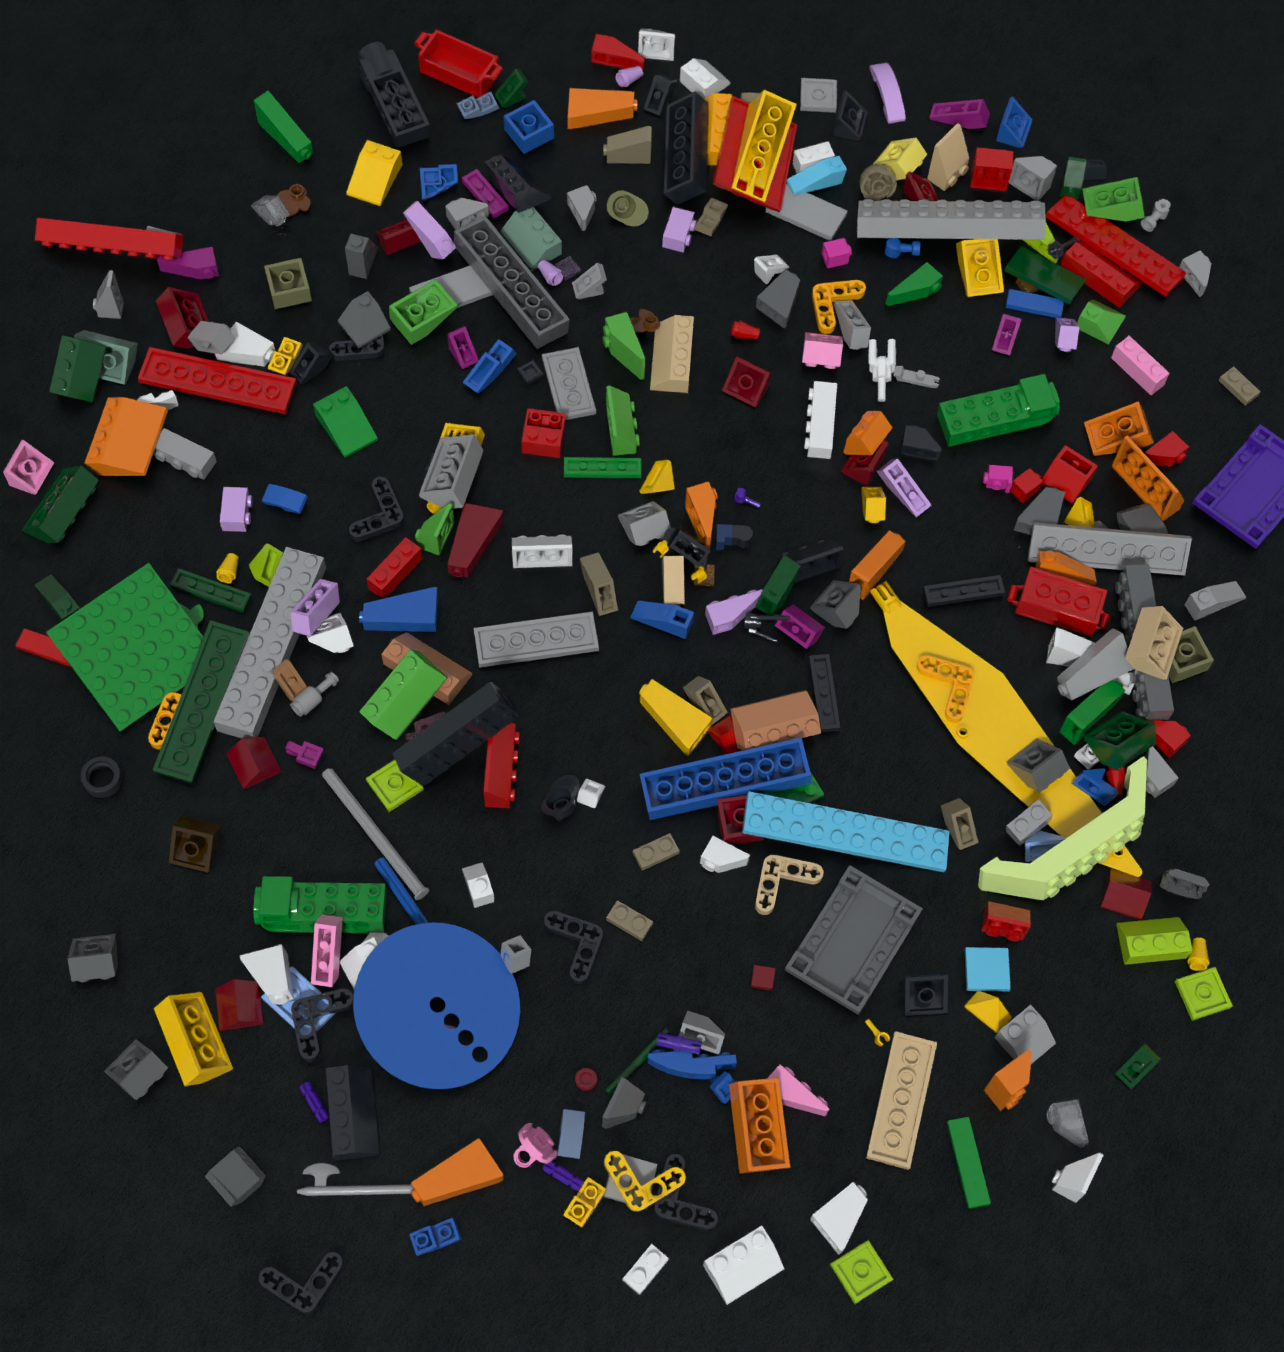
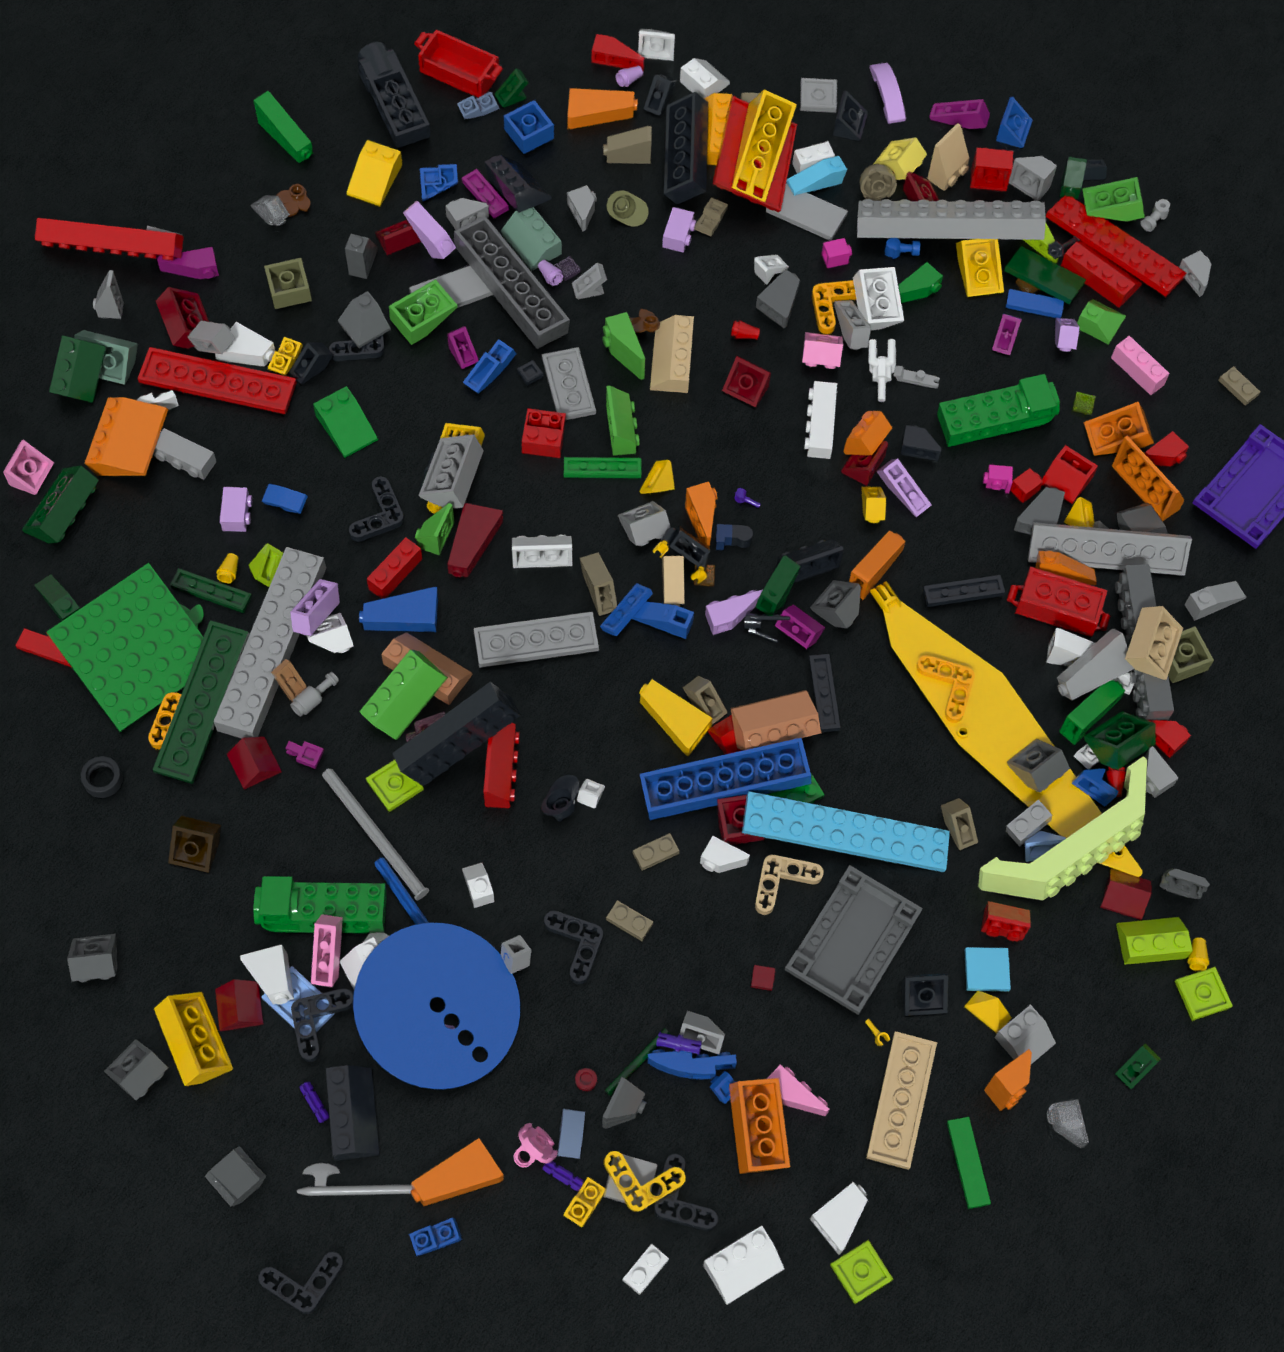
white slope [1052,1153,1103,1203] -> none
none -> blue tile [600,583,653,636]
none -> white slope [853,267,904,330]
none -> clear neon green tile [1072,392,1096,415]

